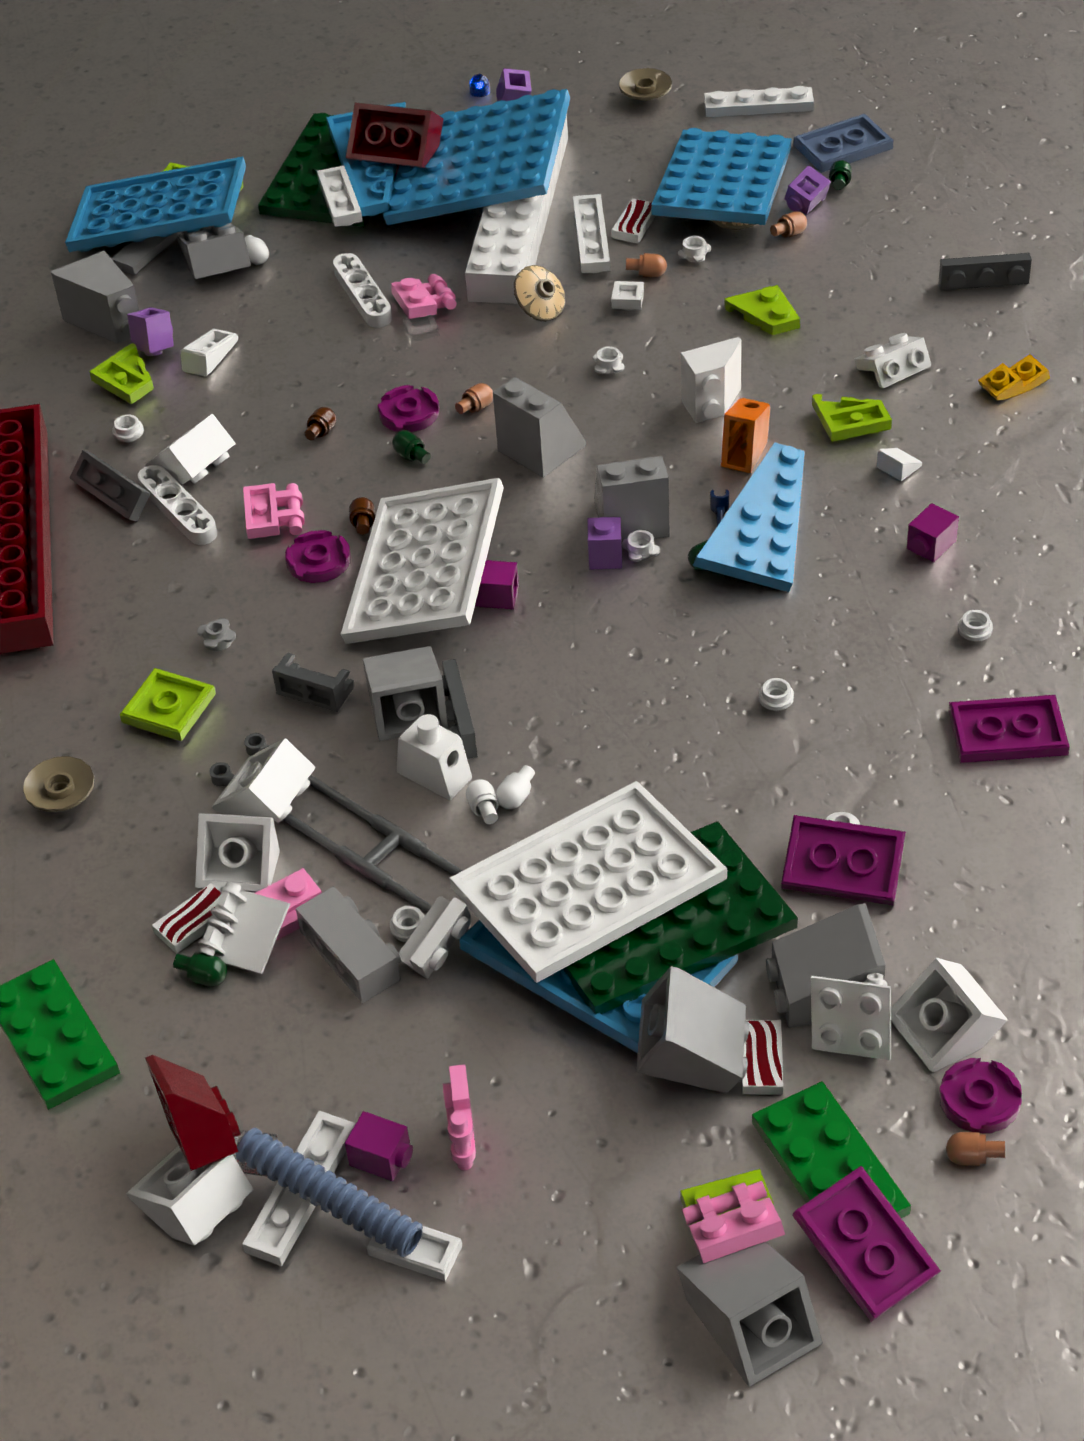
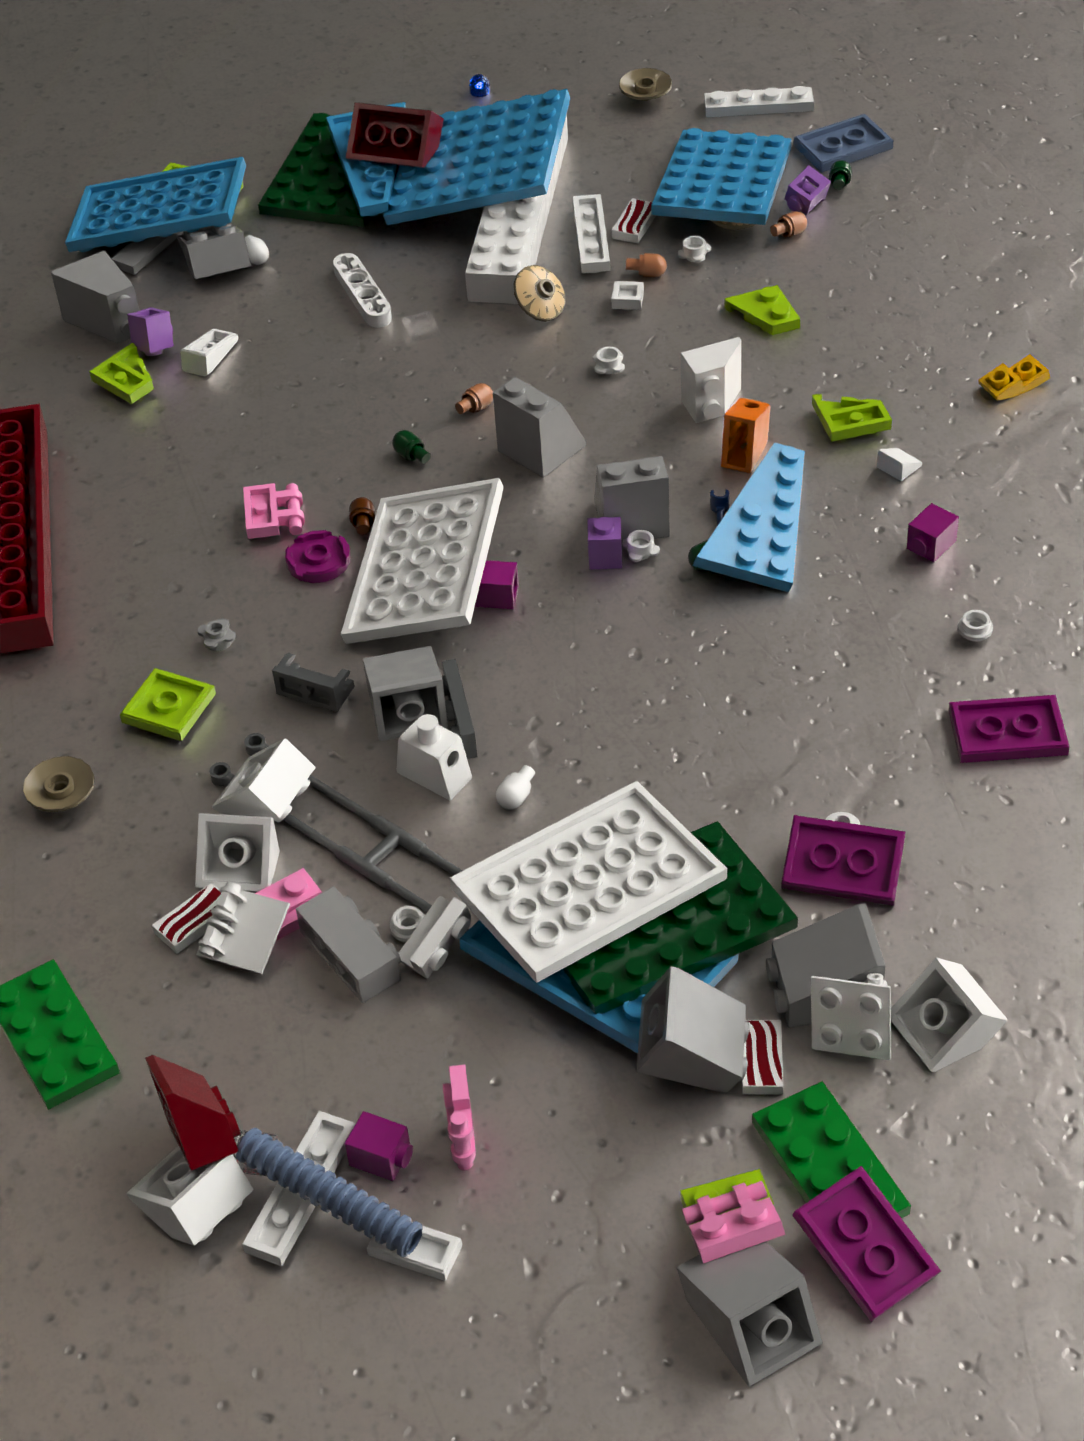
dark grey plate [70,450,151,521] -> none
white plate [112,414,144,443] -> none
white beam [138,465,217,545] -> none
white slope [145,413,236,485] -> none
dark green cylinder [173,952,227,987] -> none
reddish brown cylinder [304,407,336,441] -> none
white plate [317,166,362,227] -> none
magenta tile [378,385,440,432] -> none
bright pink plate [391,274,457,319] -> none
white cylinder [466,779,498,824] -> none
medium lavender brick [496,68,532,101] -> none
white plate [759,678,794,711] -> none
white bracket [854,333,931,388] -> none
dark grey plate [938,253,1032,290] -> none
magenta tile [939,1058,1022,1133] -> none
nougat cylinder [946,1132,1005,1166] -> none

